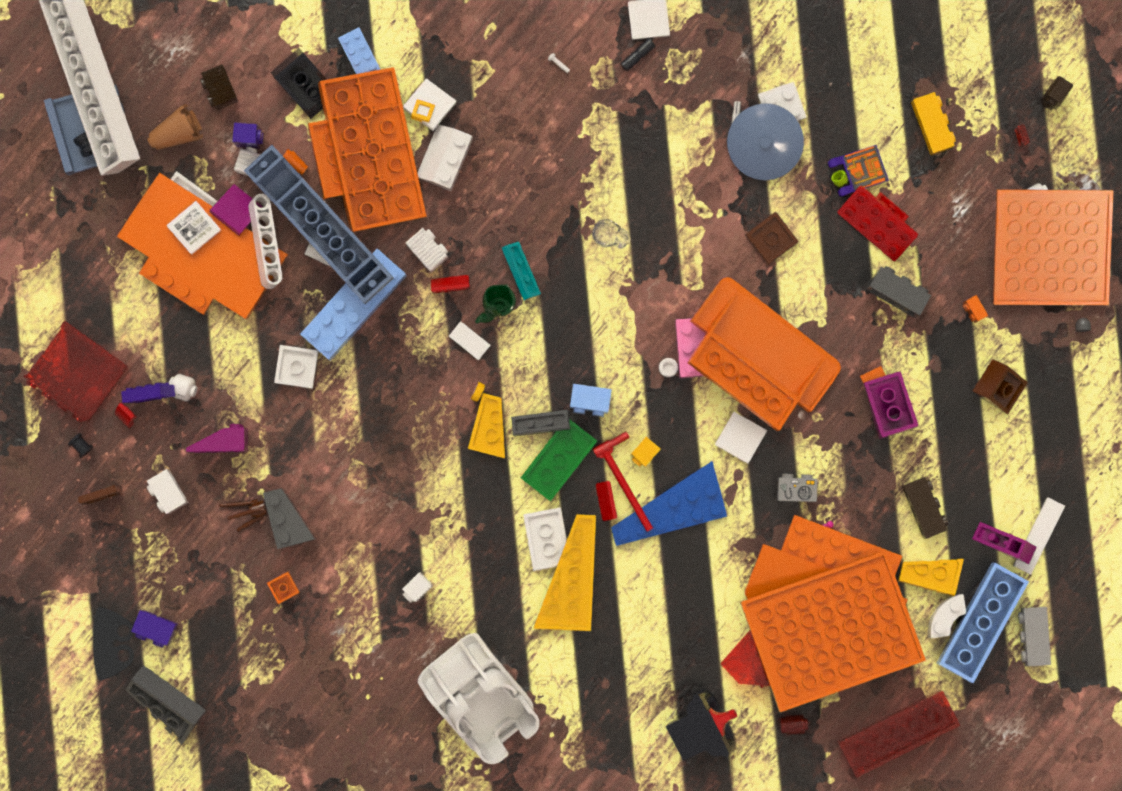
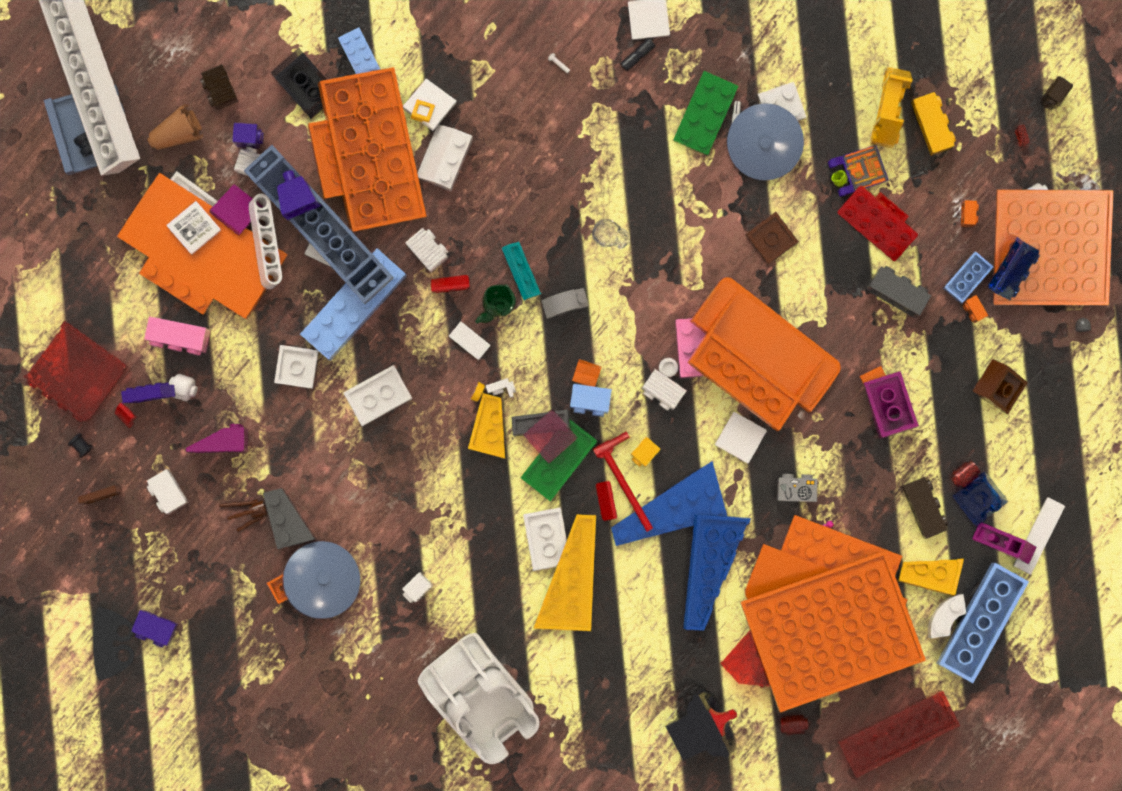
dark grey wedge [126,665,206,745] -> none
orange cone [283,149,308,175] -> none
light grey brick [1018,606,1051,666] -> none
none -> bright pink brick [144,317,211,356]
none -> dark purple torso [277,170,320,220]
none -> sand blue dish [283,541,360,619]
none -> white tile [344,365,412,426]
none -> white bracket [486,378,516,398]
none -> clear pink tile [524,409,578,463]
none -> light grey brick [541,288,589,319]
none -> orange piece [572,359,602,387]
none -> white brick [642,369,687,411]
none -> green plate [673,71,739,156]
none -> blue wing [683,514,751,631]
none -> yellow wedge [870,67,913,148]
none -> light blue piece [943,251,993,304]
none -> clear red brick [951,460,980,488]
none -> clear blue slope [953,471,1008,526]
none -> orange piece [961,200,979,227]
none -> clear blue slope [987,237,1040,300]

